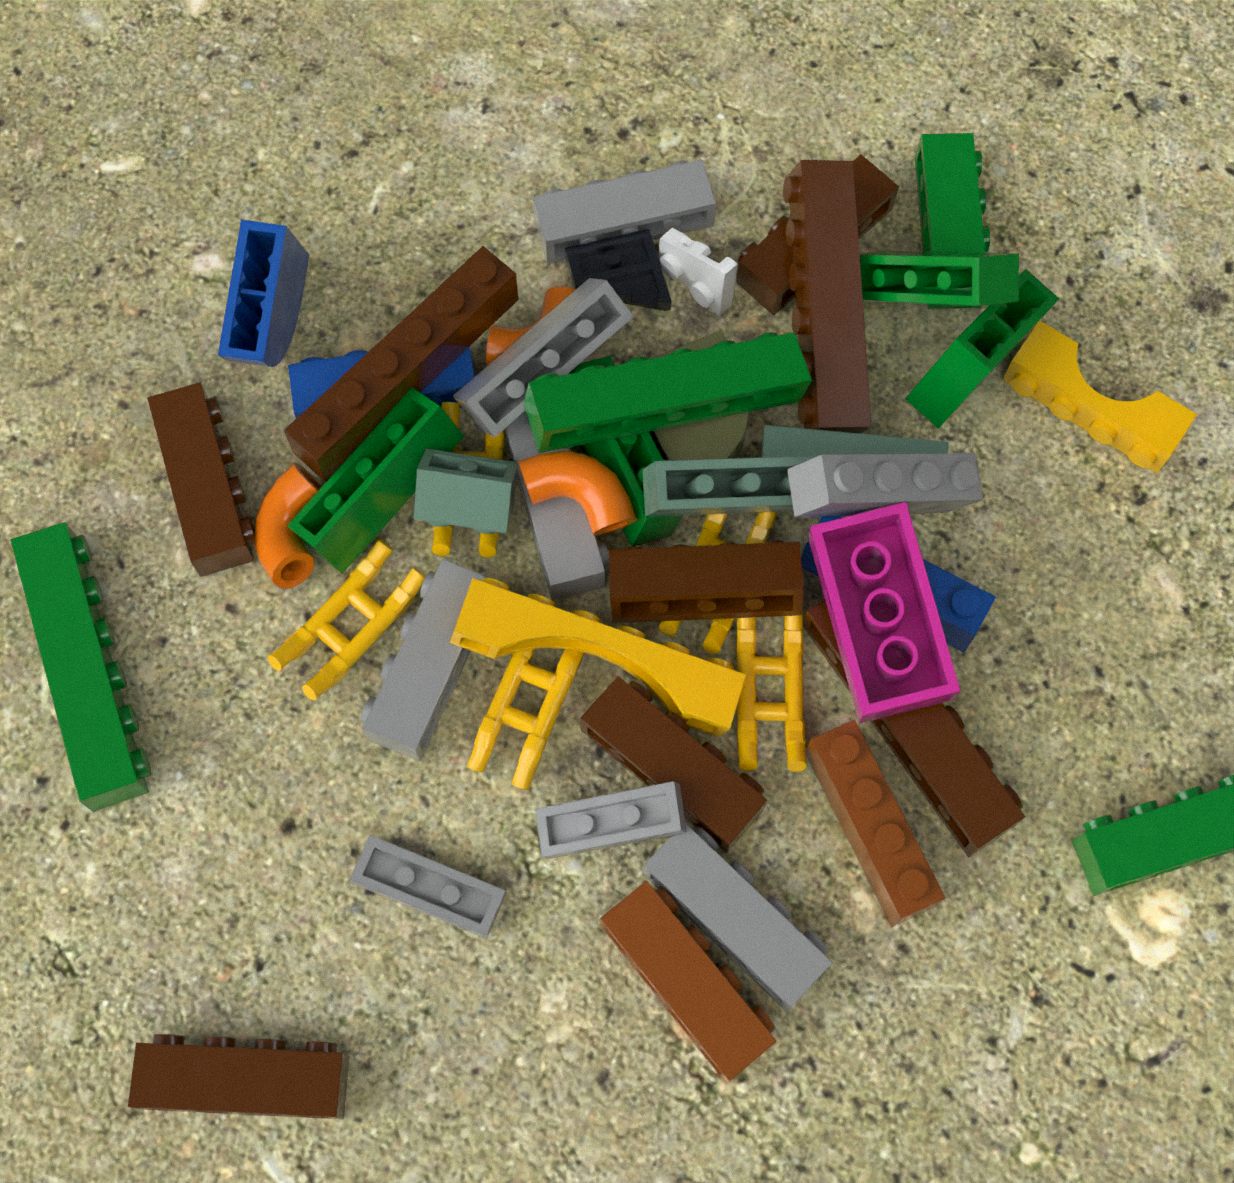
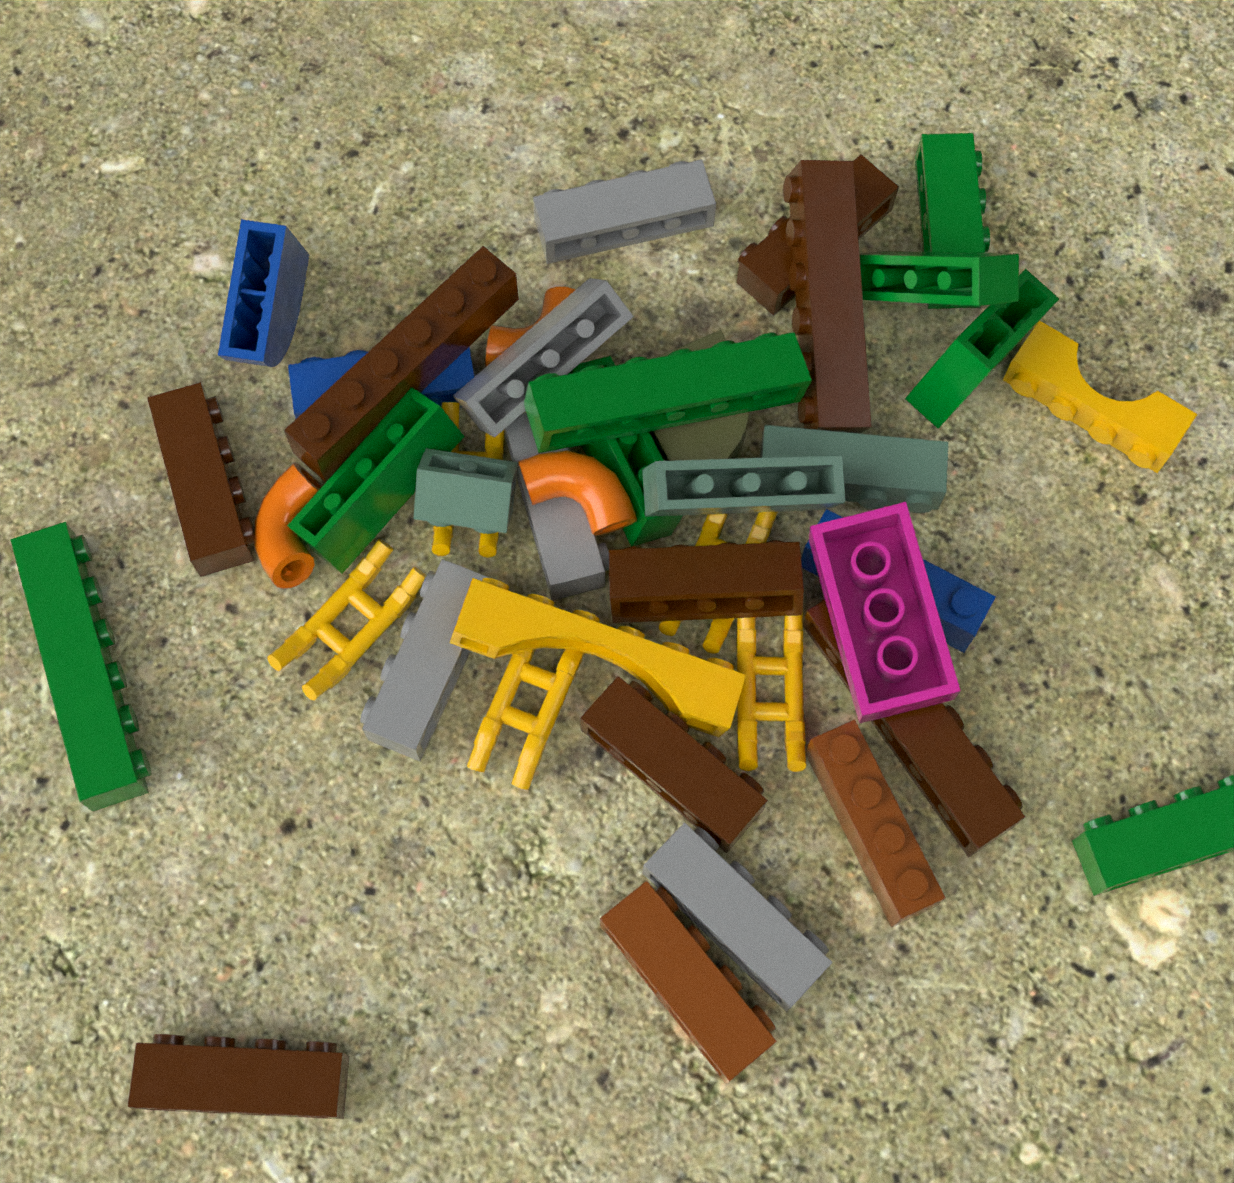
light grey plate [349,835,507,939] -> none
light grey plate [536,781,687,859] -> none
black wing [565,229,672,311] -> none
white wing [659,228,738,316] -> none
light grey brick [787,453,983,517] -> none

